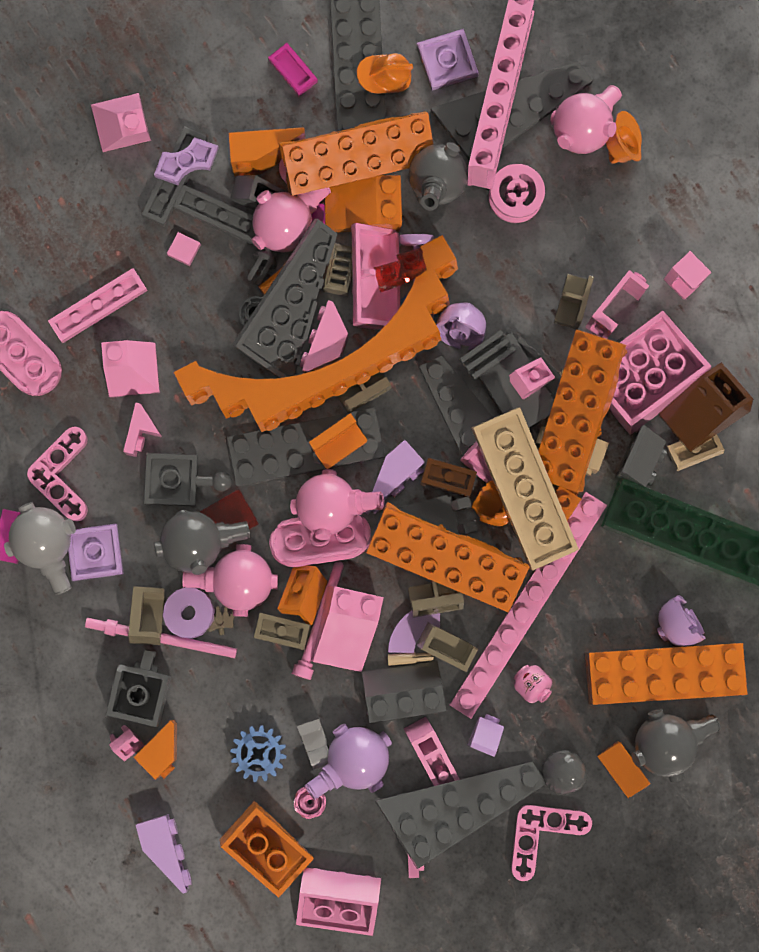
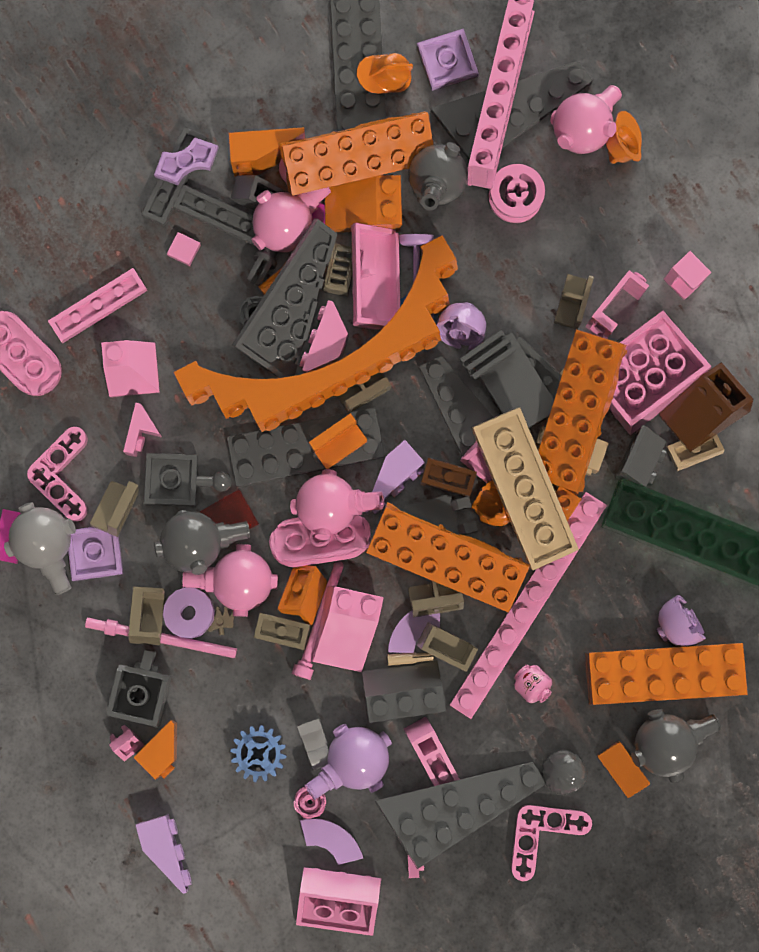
bright pink slope [91,93,151,152] -> none
orange slope [219,801,314,898] -> none
dark pink tile [268,43,318,97] -> none
clear red slope [373,248,427,293] -> none
lavender slope [467,714,504,757] -> none
bright pink slope [509,358,555,399] -> none
none -> dark tan panel [90,481,139,537]
none -> lavender tile [300,818,363,865]

